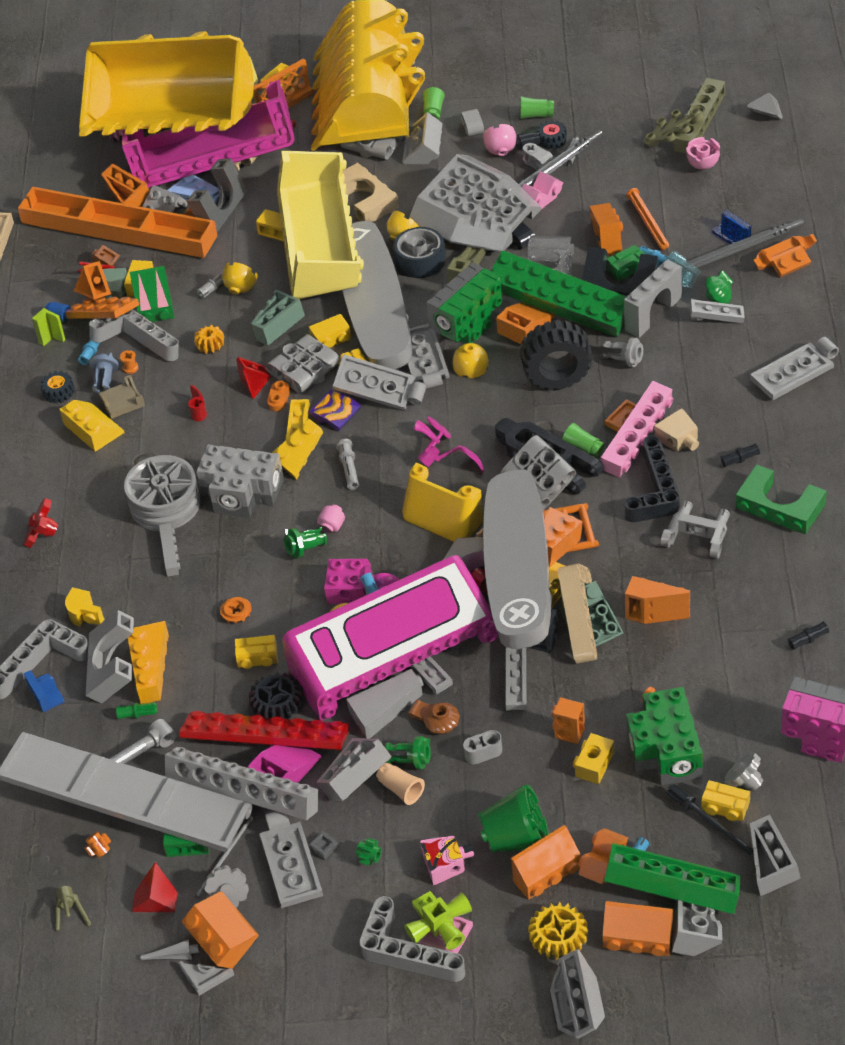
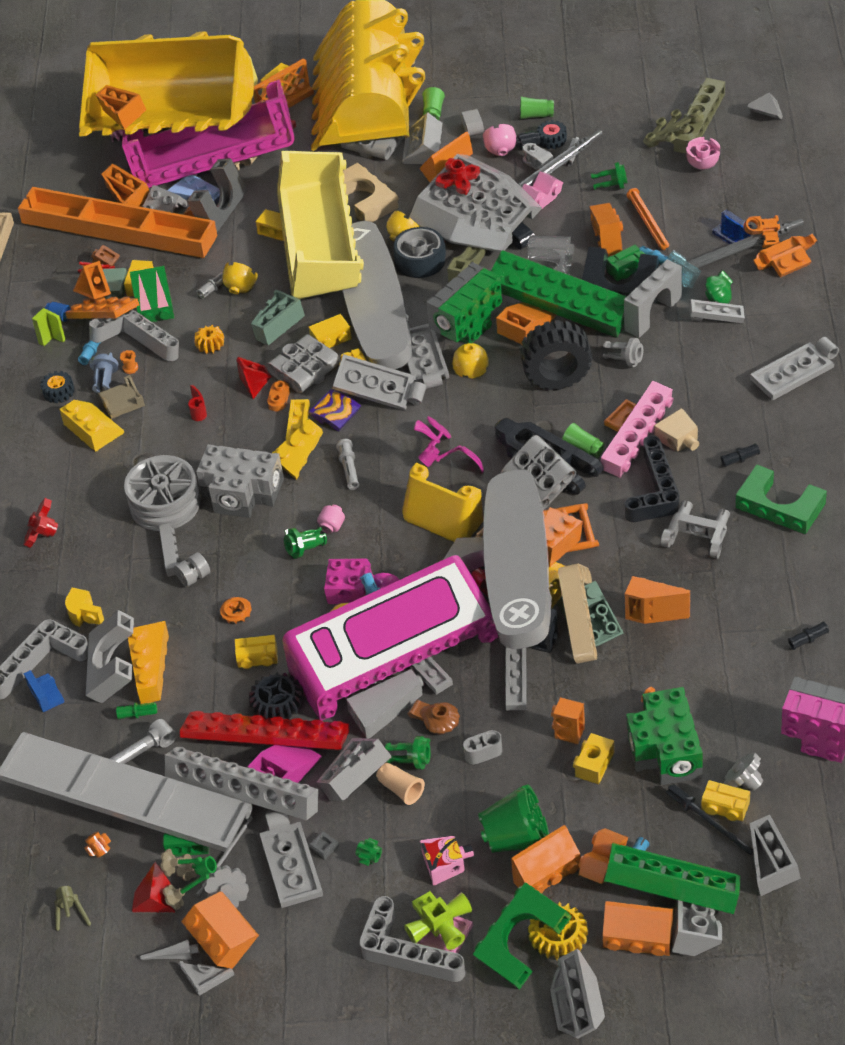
none -> orange wedge [95,85,146,130]
none -> dark tan plant [161,849,217,910]
none -> light grey wheel [174,552,211,587]
none -> orange slope [419,132,473,183]
none -> red plant [435,158,480,195]
none -> green arch [473,882,572,990]
none -> green piece [591,162,628,190]
none -> orange piece [743,215,780,248]

